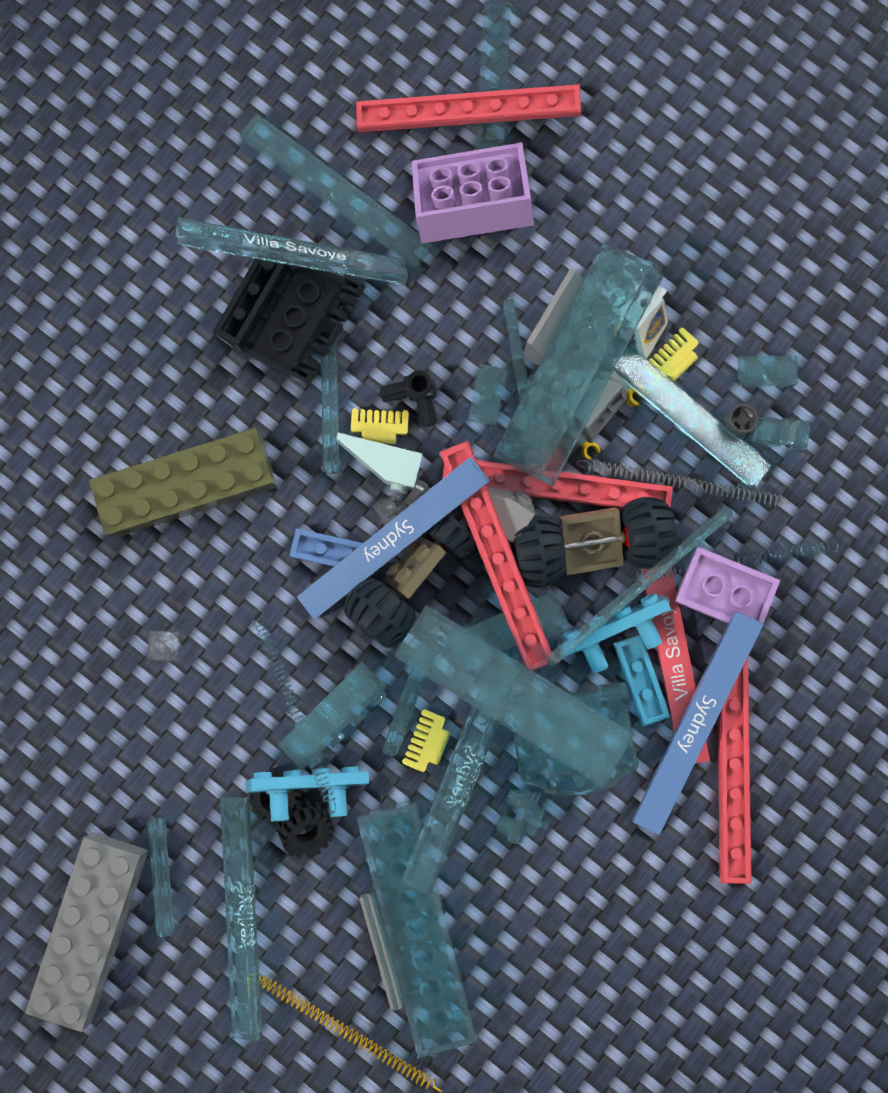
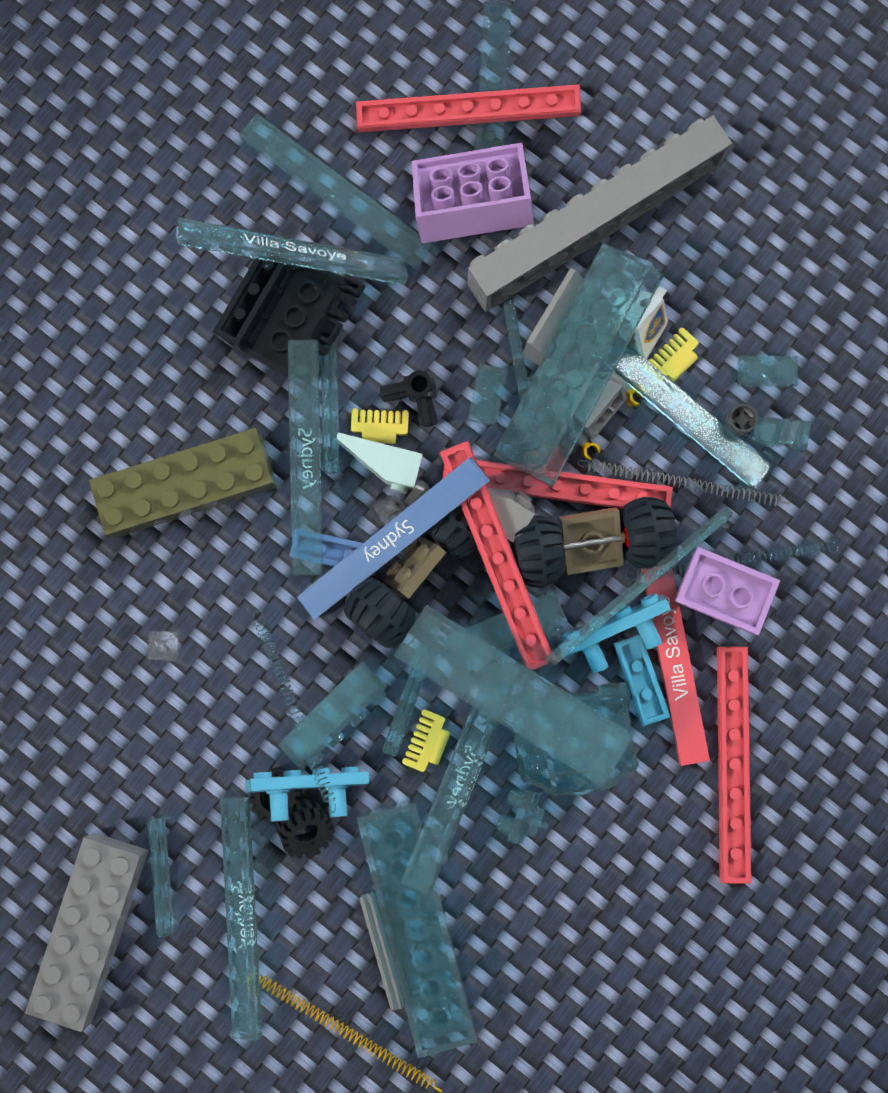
medium blue tile [632,610,764,835] -> none
none -> clear light blue tile [288,340,323,575]
none -> light grey brick [468,115,733,313]

